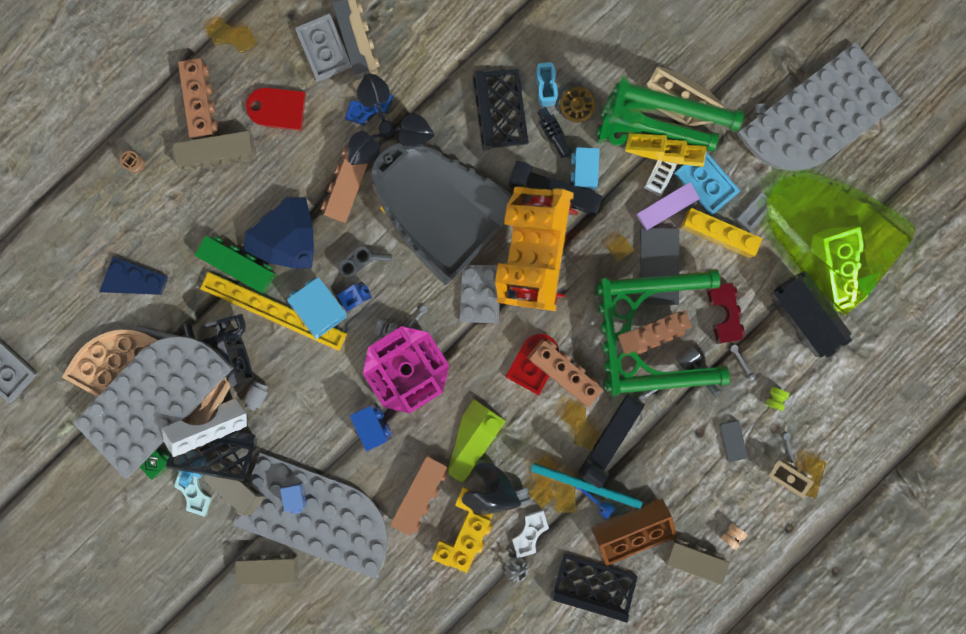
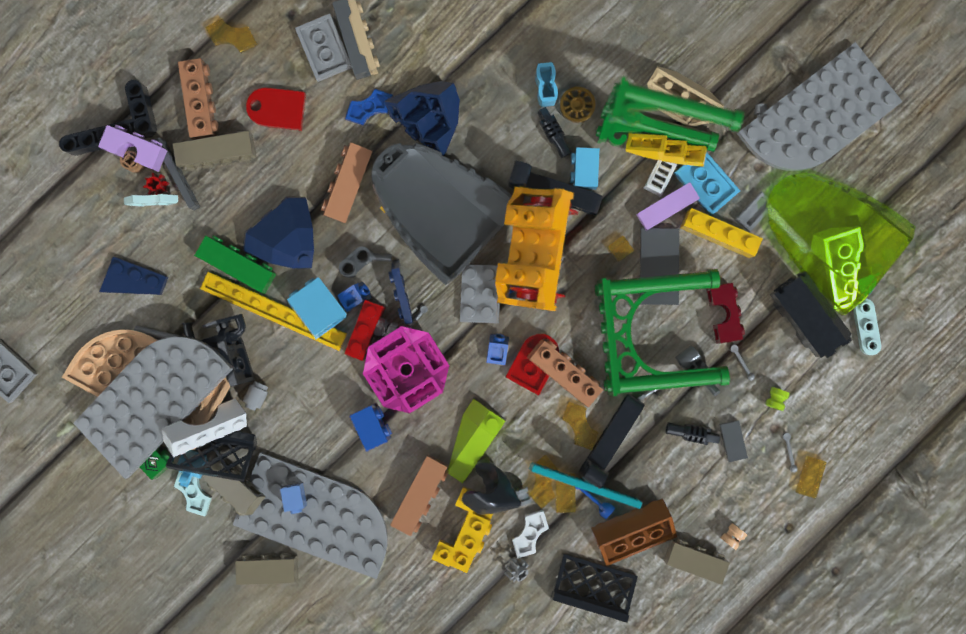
black plant [347,73,434,165] -> none
black fence [472,69,529,151] -> none
nougat brick [618,309,692,354] -> none
tan brick [768,459,814,498] -> none
none -> black beam [59,80,157,156]
none -> lavender arch [98,125,167,172]
none -> light aqua tile [124,194,178,207]
none -> red gear [143,173,169,195]
none -> dark grey tile [155,138,200,211]
none -> red arch [344,300,385,361]
none -> dark blue brick [384,81,460,156]
none -> dark blue wing [389,259,413,324]
none -> bracket [486,333,509,365]
none -> black hinge [665,422,720,445]
none -> light aqua plate [853,298,881,355]

